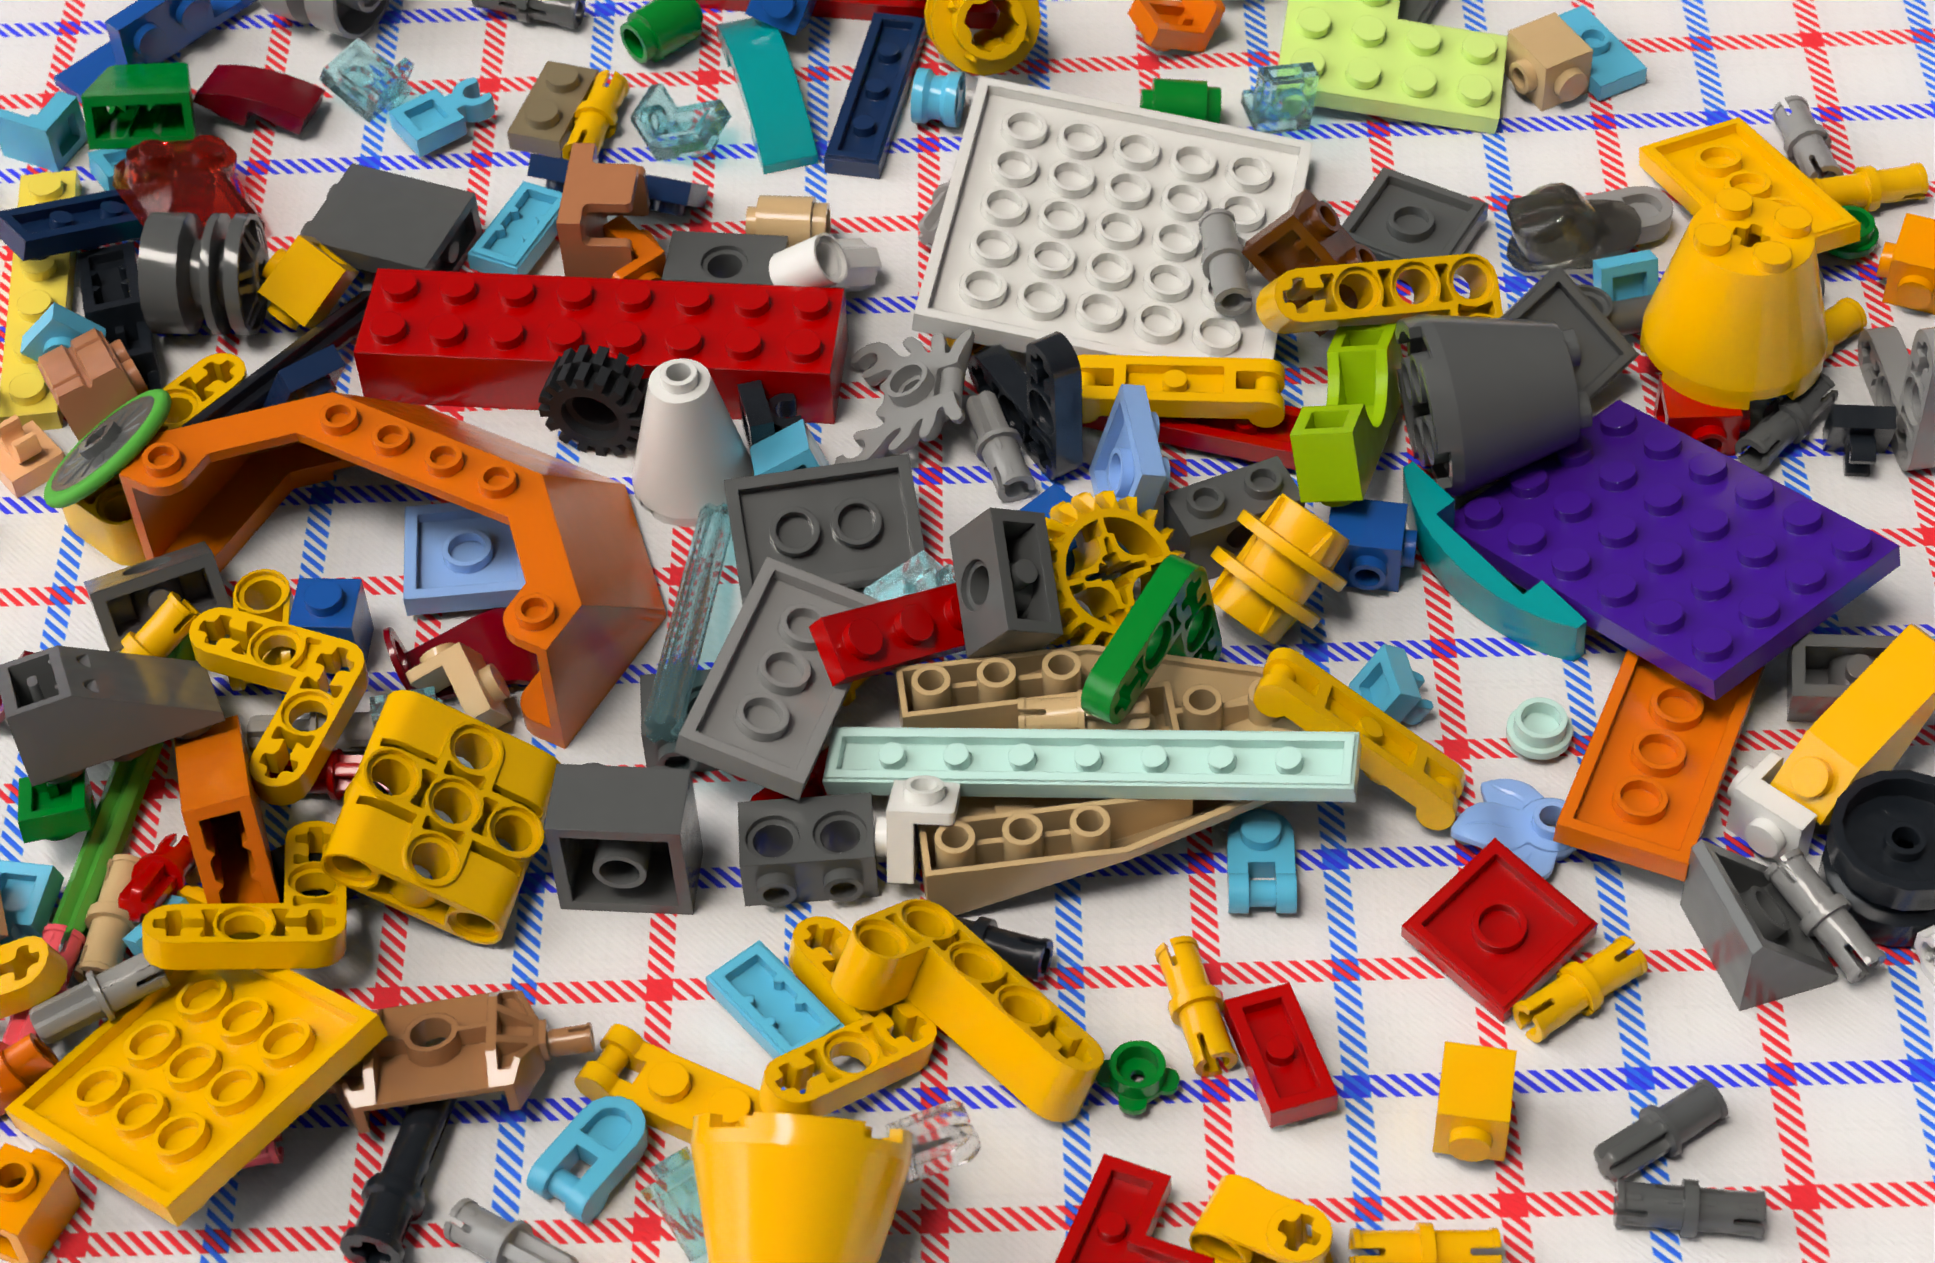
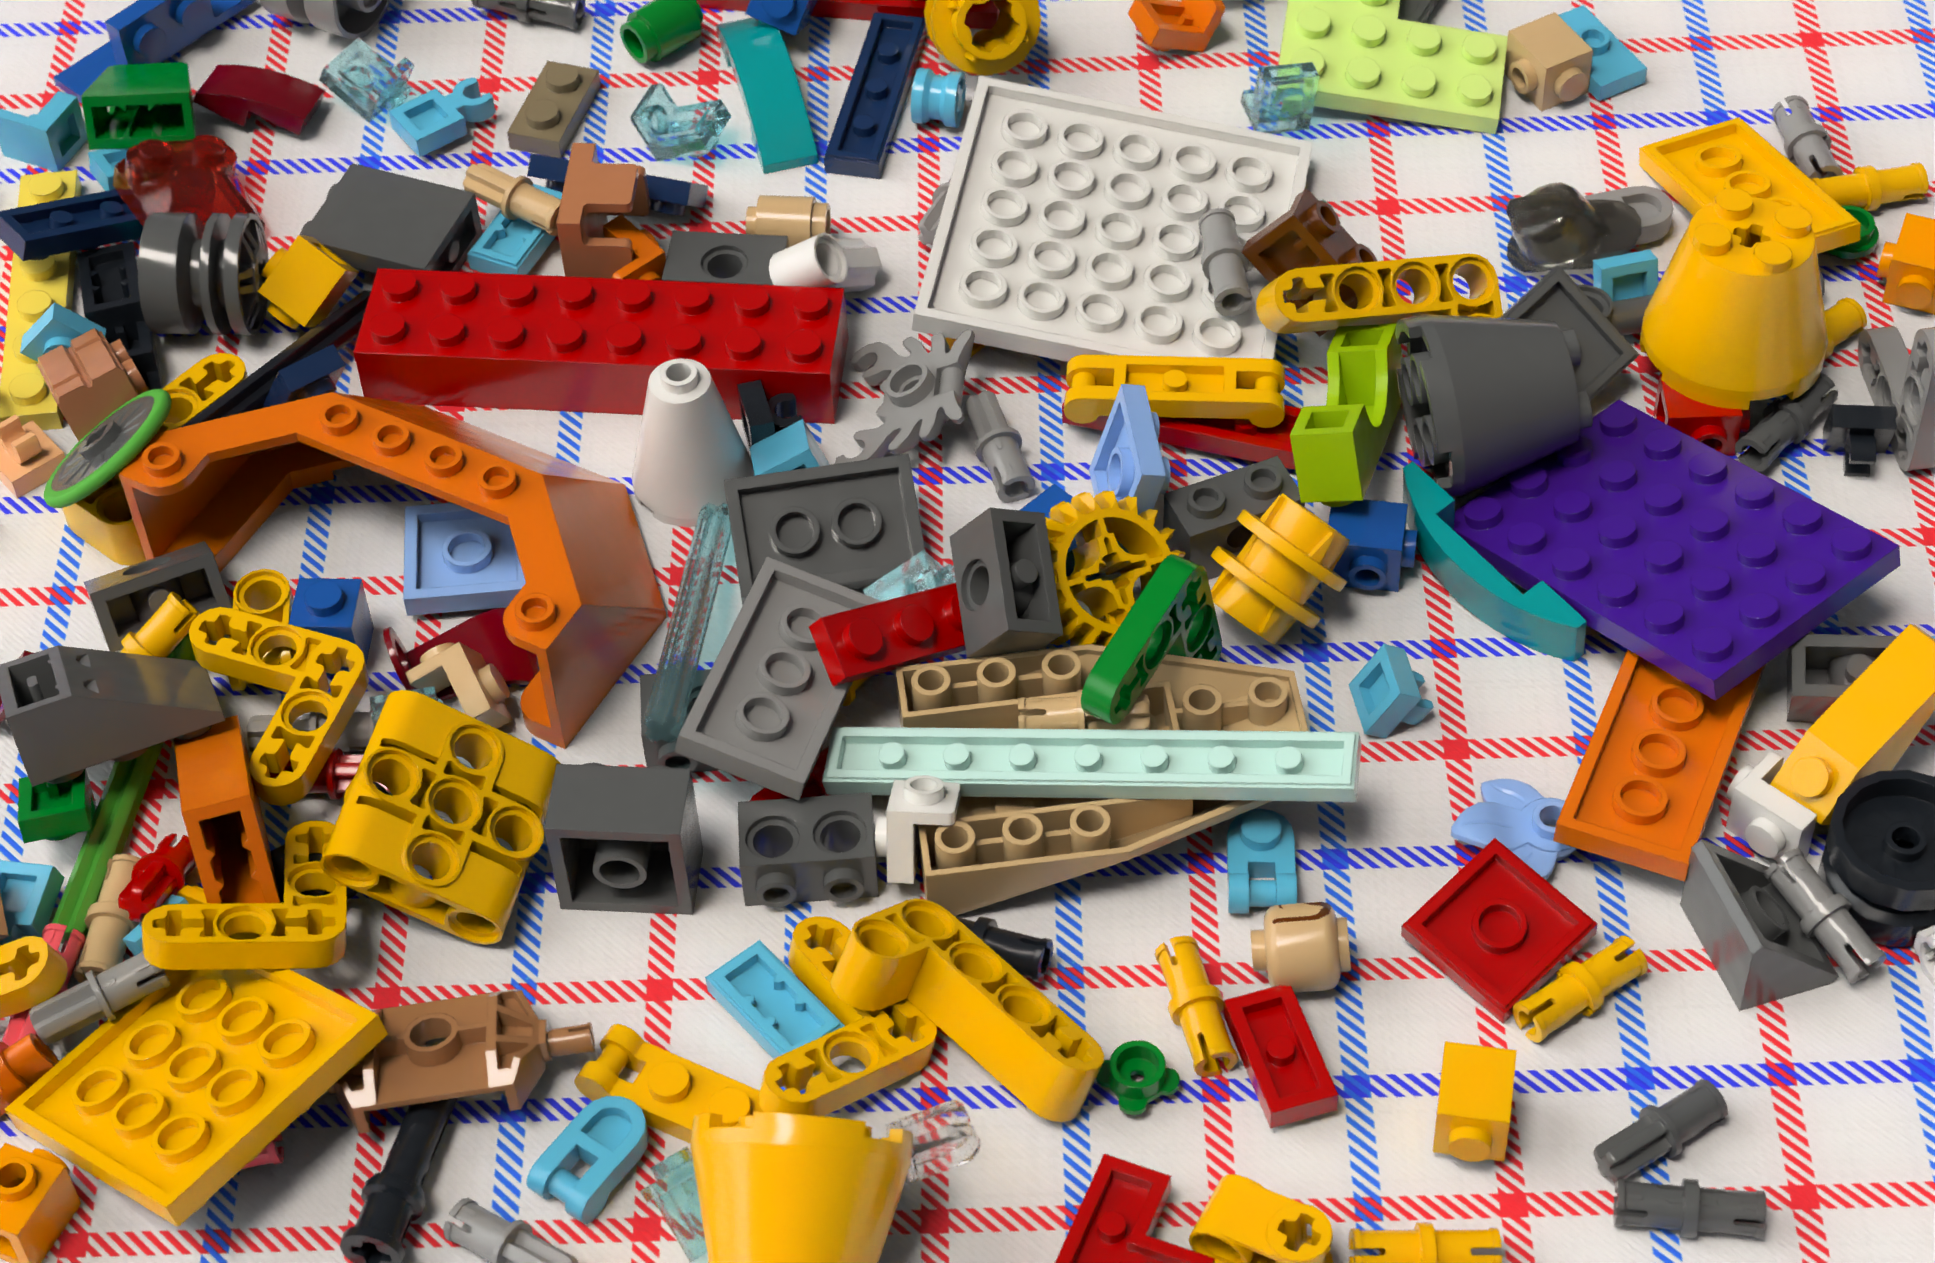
black tyre [538,345,649,456] -> none
yellow pin [562,70,630,160] -> none
black beam [968,331,1083,480] -> none
green brick [1140,78,1221,123] -> none
yellow plate [1253,647,1466,831] -> none
dark grey plate [1342,167,1489,261] -> none
light aqua plate [1506,697,1573,760] -> none
none -> tan axle [463,163,561,236]
none -> tan head [1250,902,1351,992]

